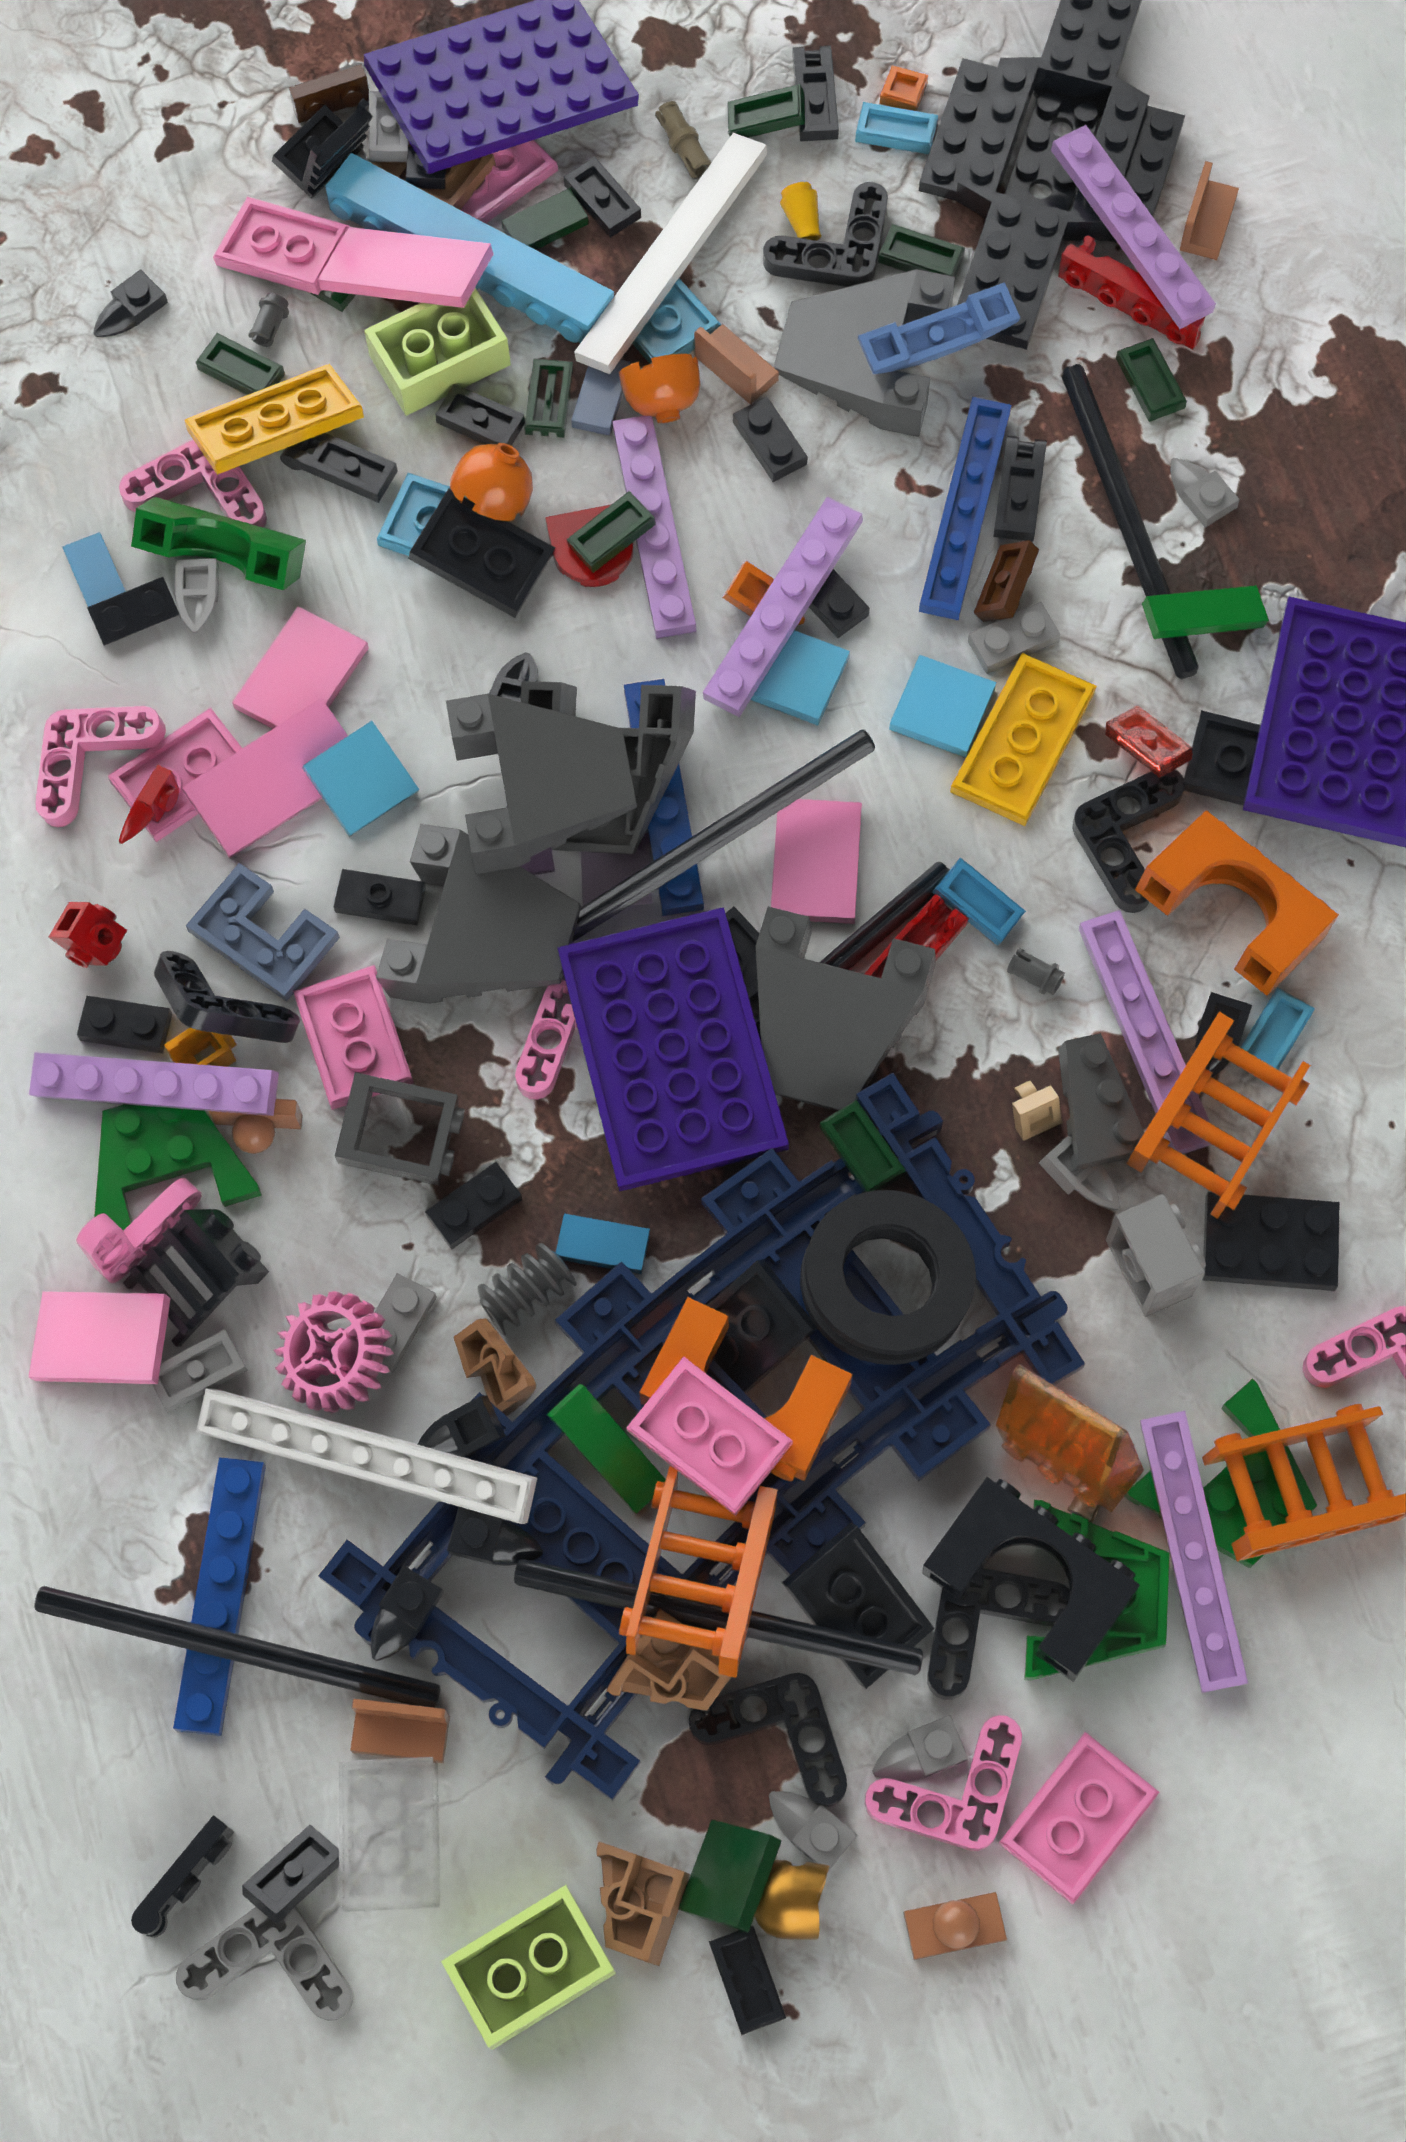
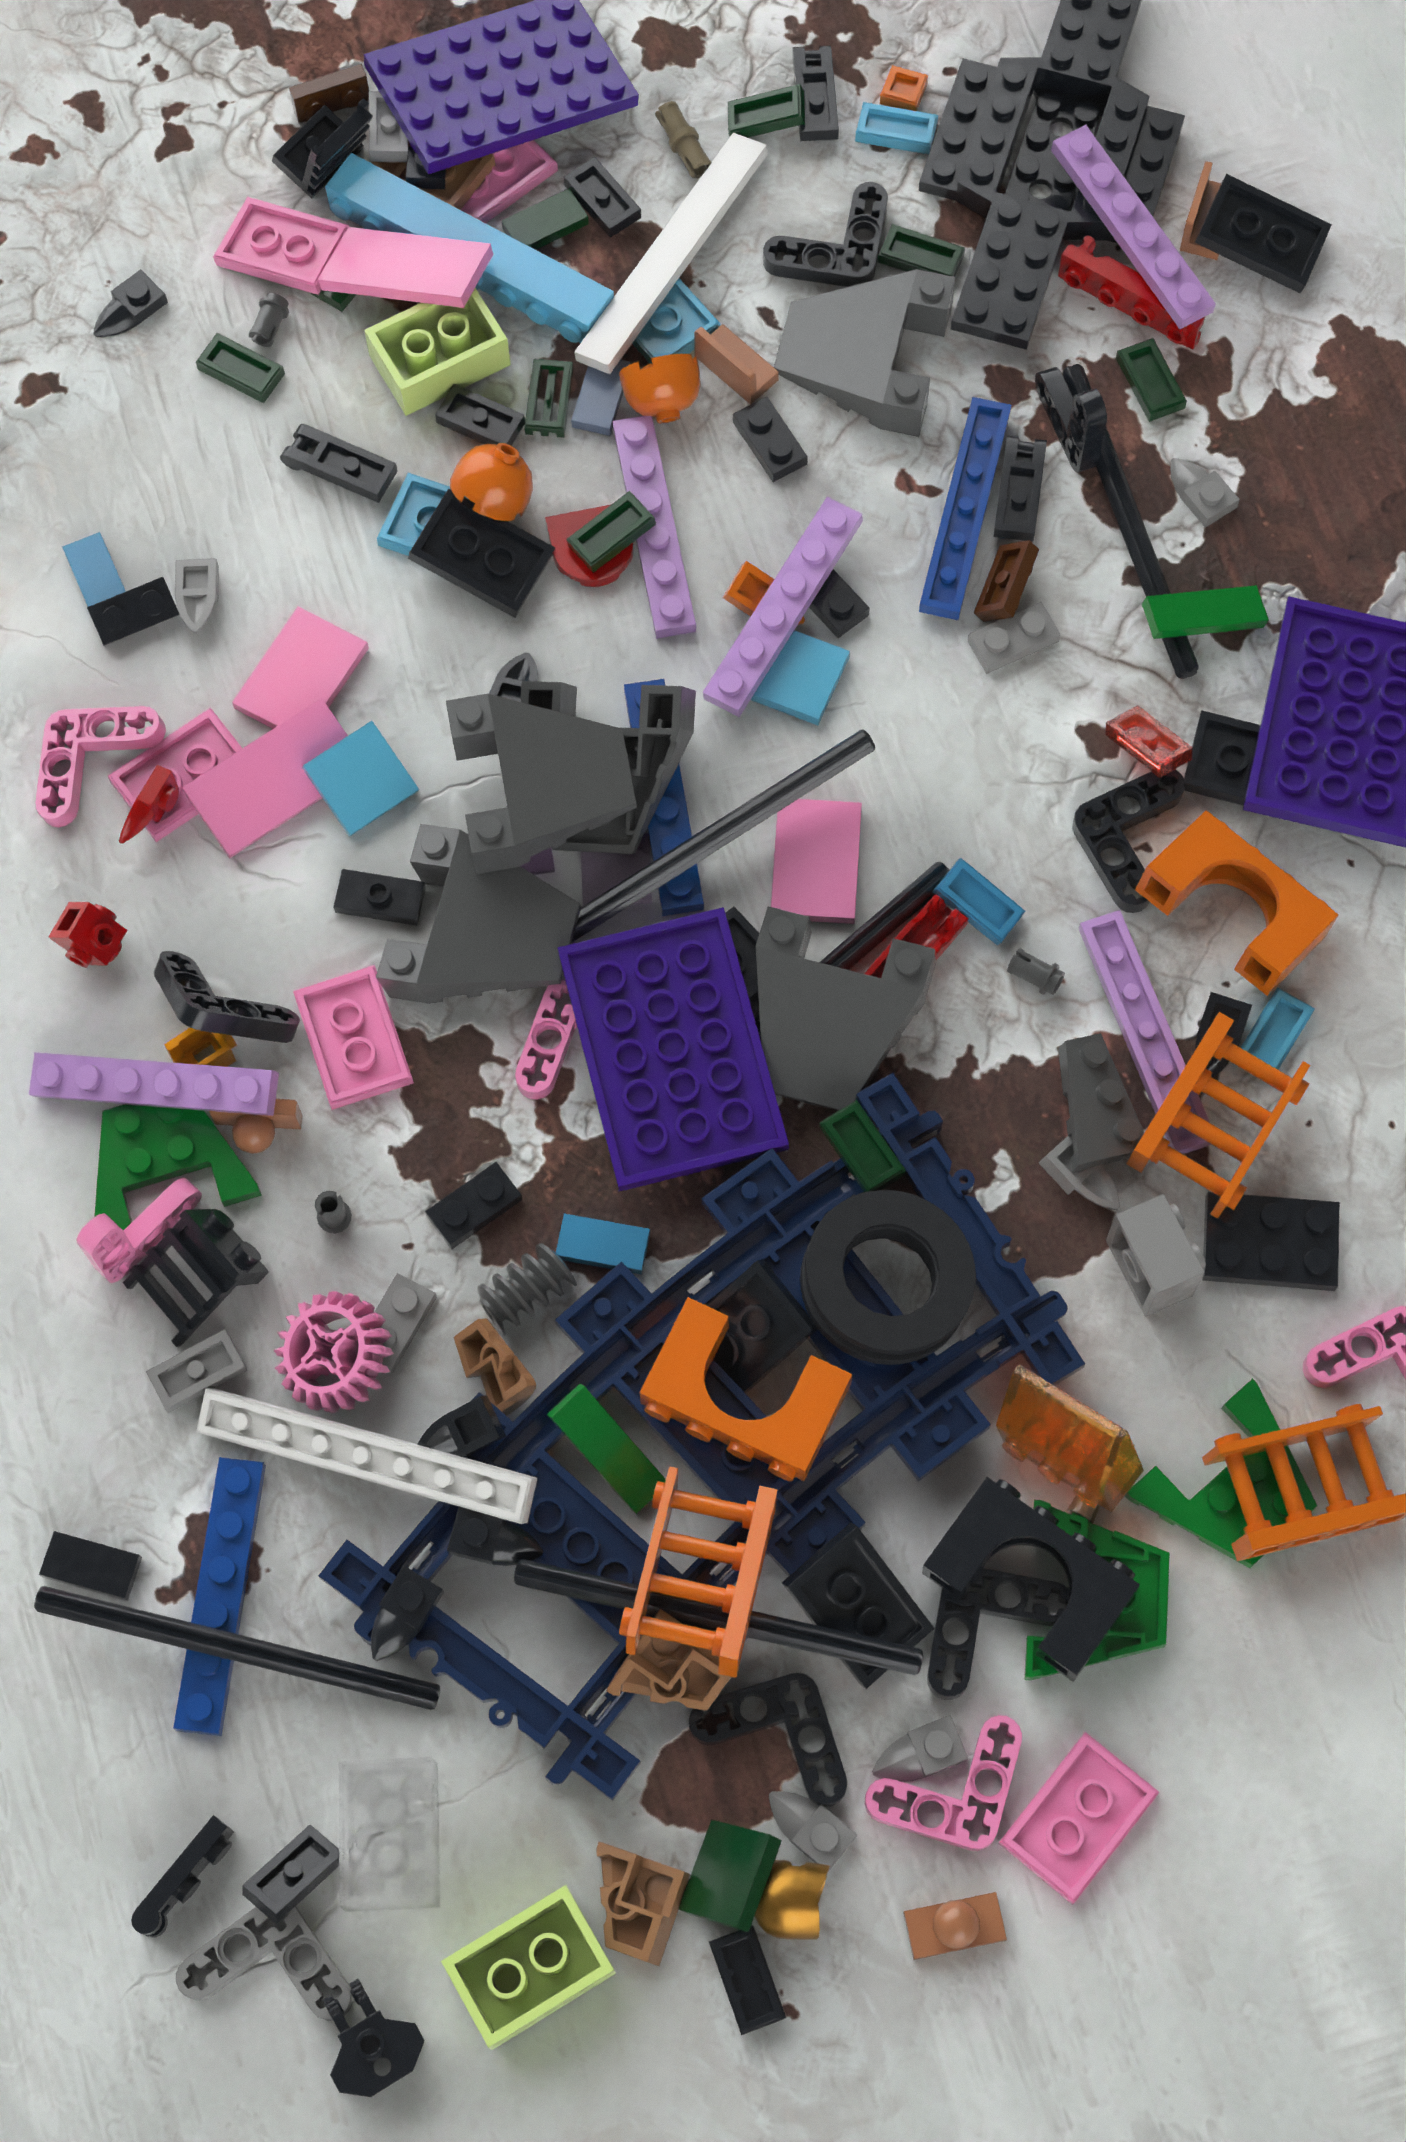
bright pink tile [29,1292,171,1384] -> none
black plate [77,995,172,1054] -> none
bright pink beam [119,440,267,528] -> none
green arch [131,497,306,590] -> none
yellow tile [184,364,364,475] -> none
sand blue plate [186,863,340,1001] -> none
dark grey window [335,1072,465,1186] -> none
nougat panel [350,1699,450,1763] -> none
bright pink tile [626,1357,793,1516] -> none
yellow cone [780,182,821,241] -> none
medium blue slope [857,282,1020,374] -> none
medium azure tile [889,655,997,758] -> none
yellow tile [950,653,1097,826] -> none
tan tile [1012,1081,1062,1141] -> none
lavender plate [1140,1411,1248,1693] -> none
none -> black tile [39,1531,142,1601]
none -> dark grey pin [315,1191,352,1234]
none -> black hinge [323,1979,425,2097]
none -> black beam [1035,367,1107,473]
none -> black plate [1195,173,1332,293]

